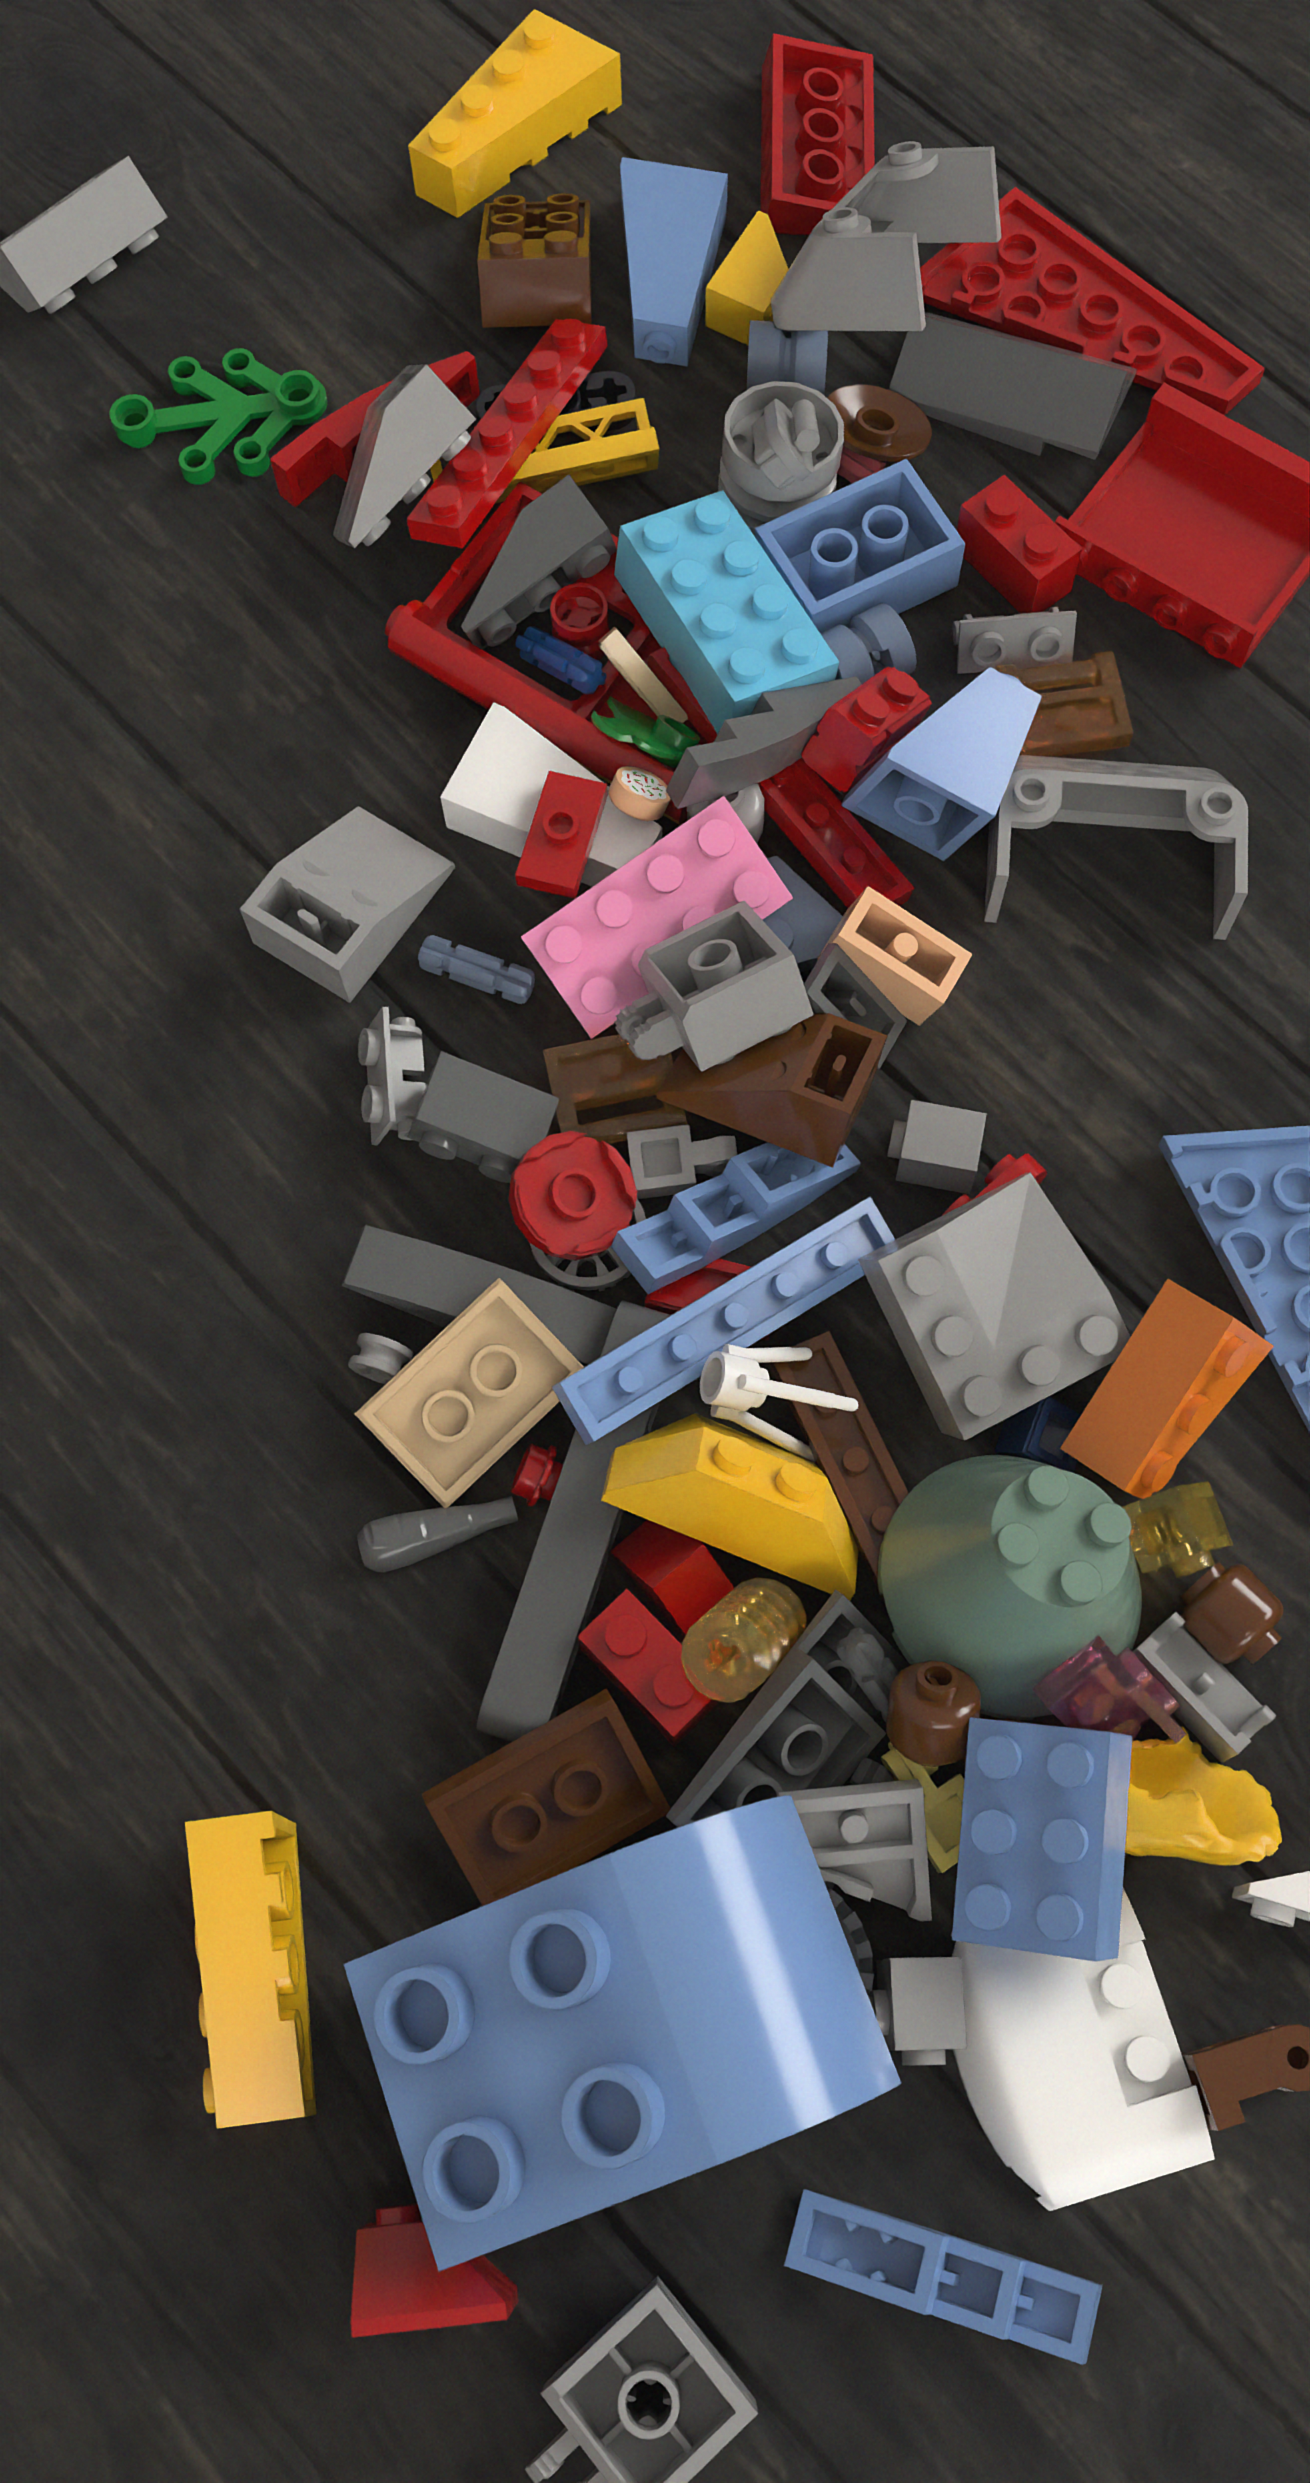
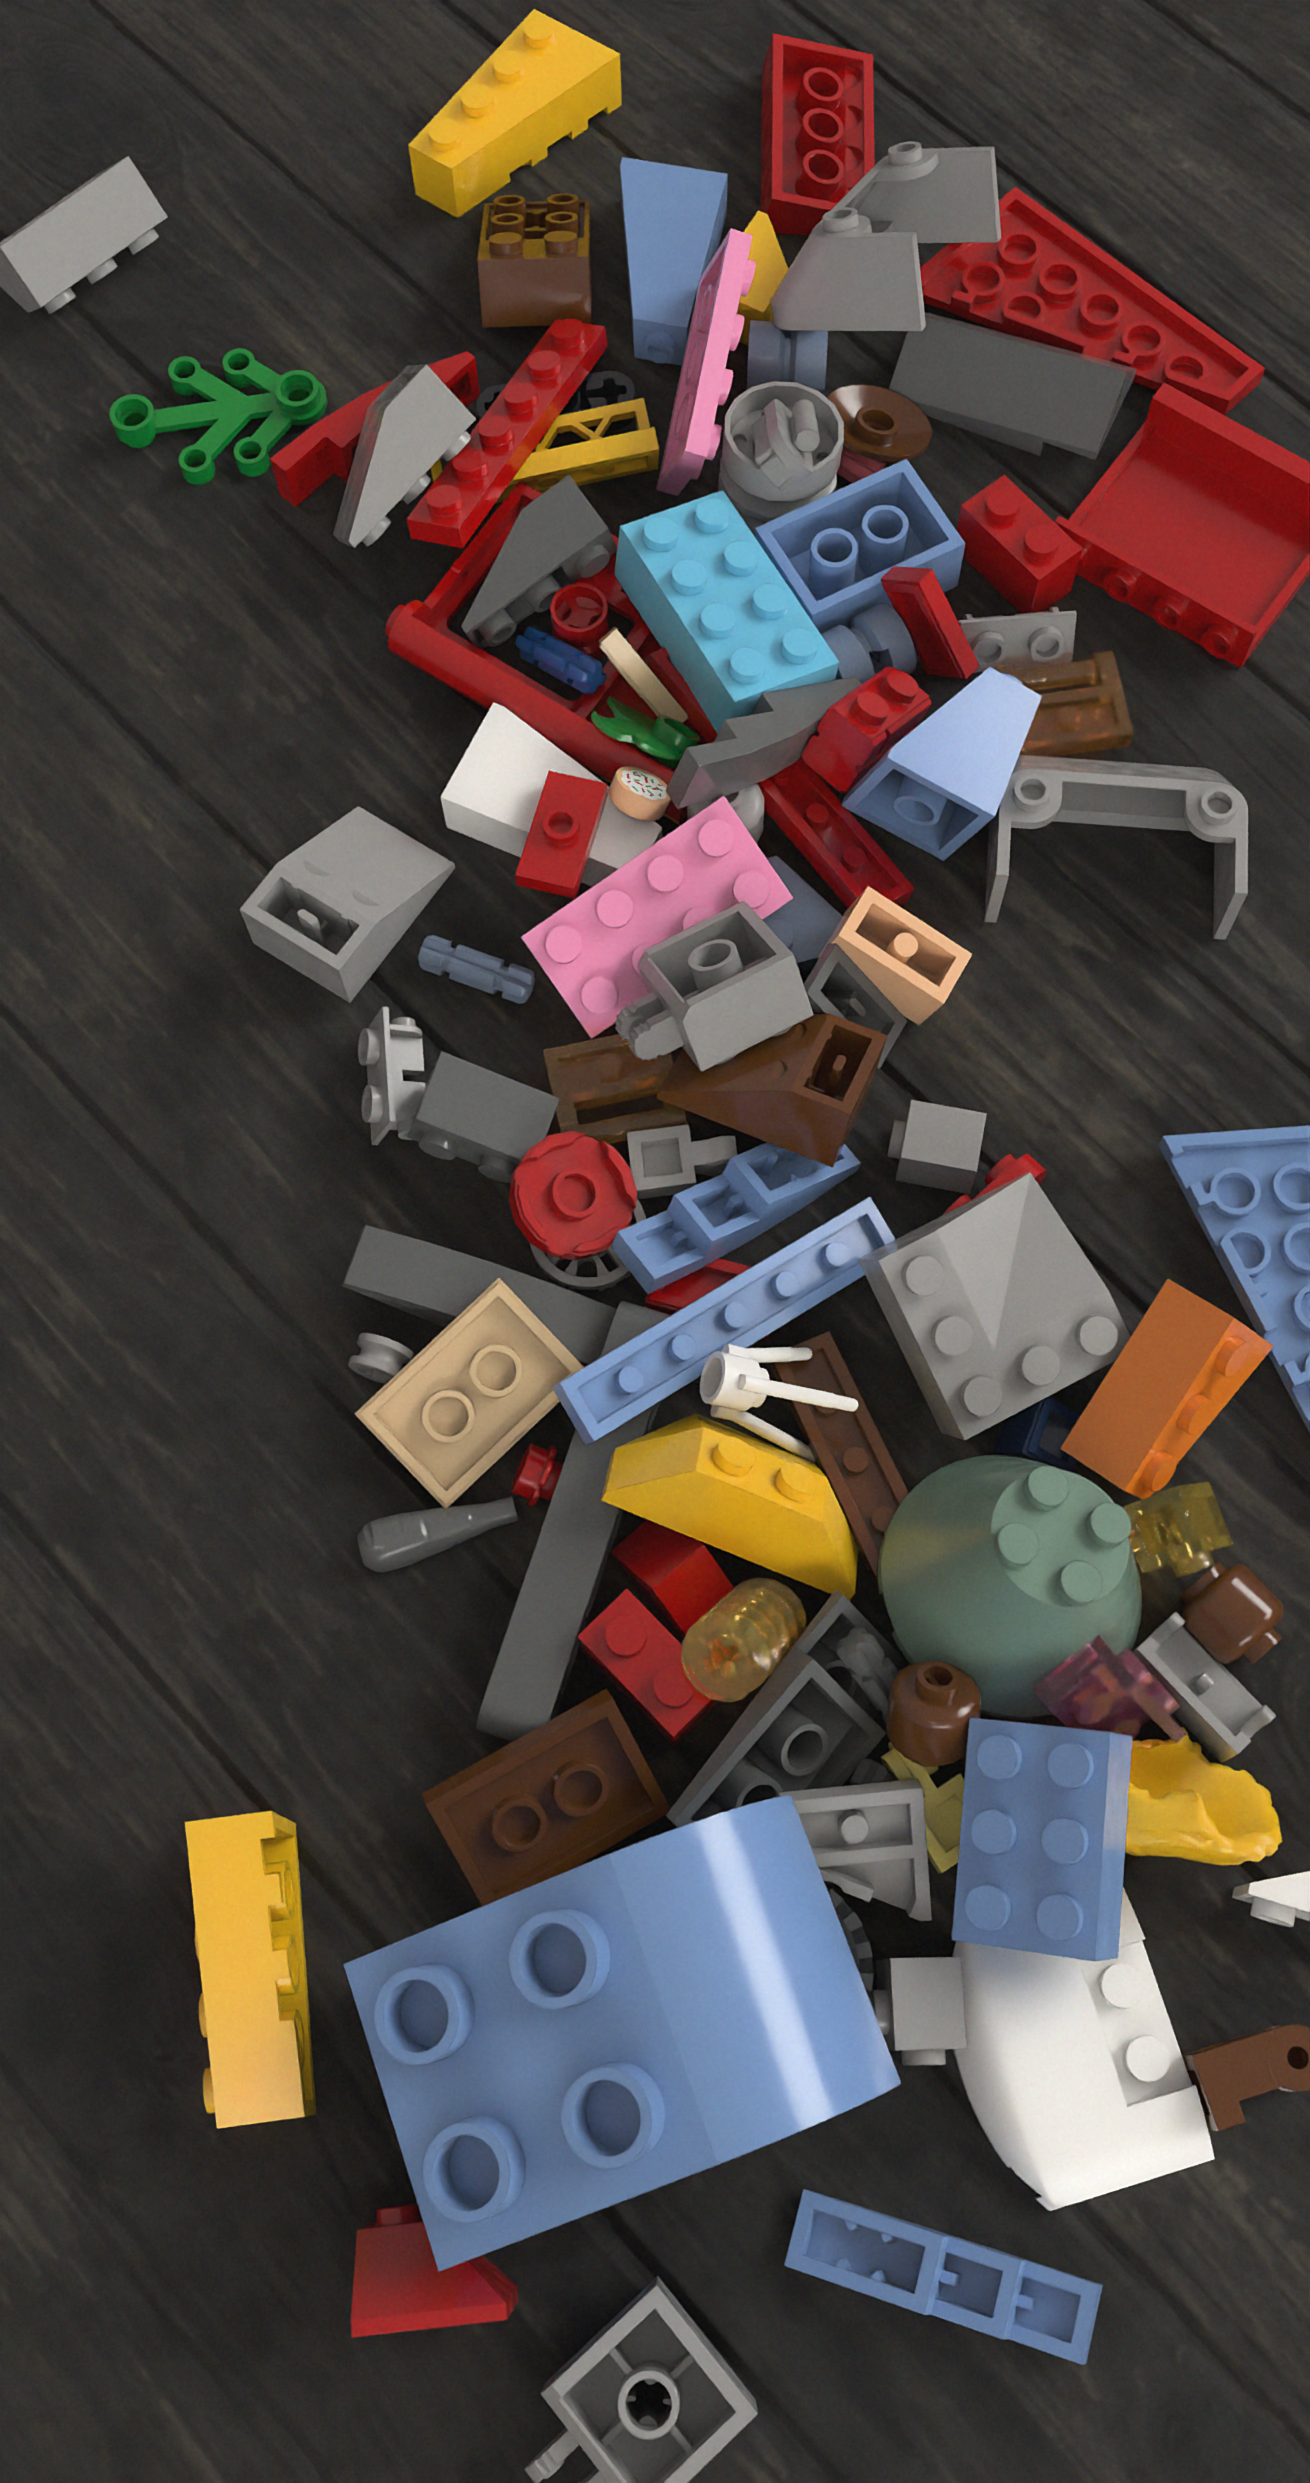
none -> bright pink plate [656,228,756,496]
none -> red tile [880,566,979,679]

